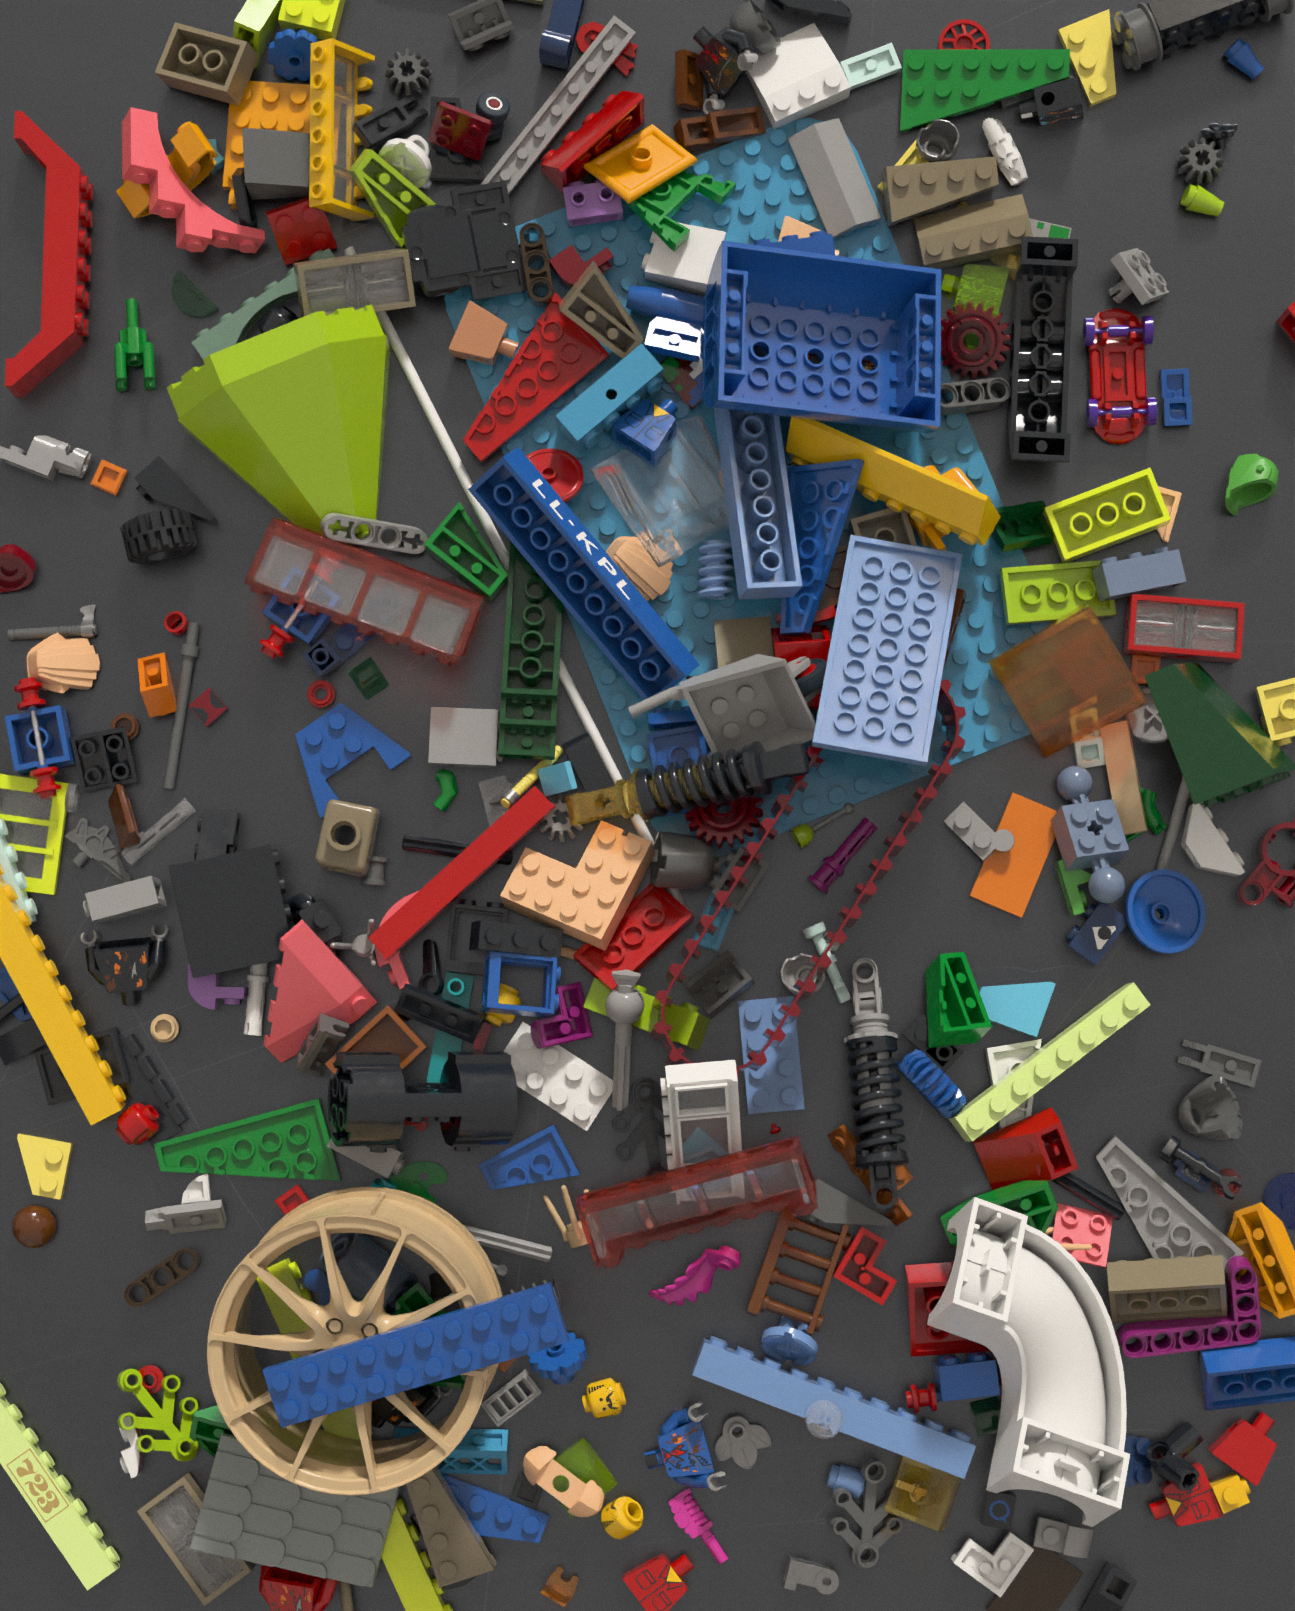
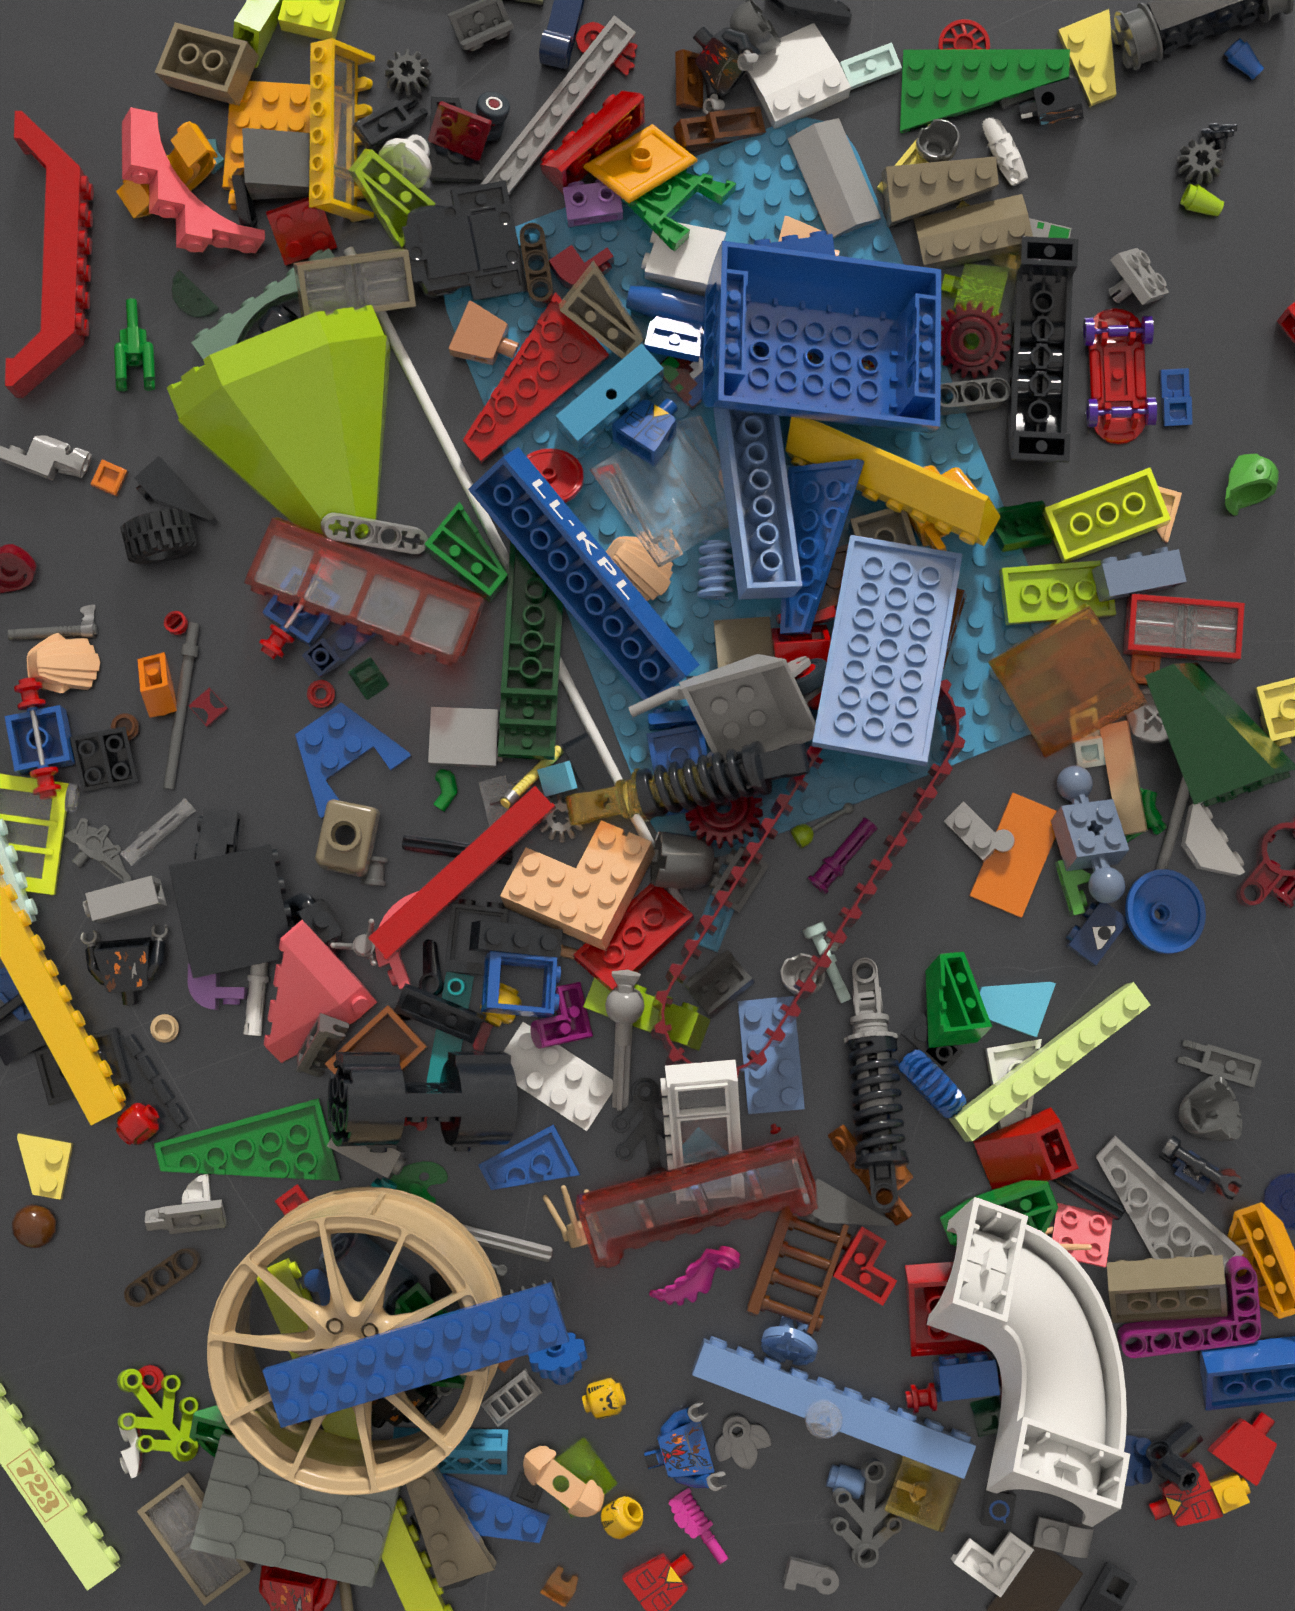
reddish brown slope [108,784,141,849] -> none
blue plant [268,29,317,81] -> none

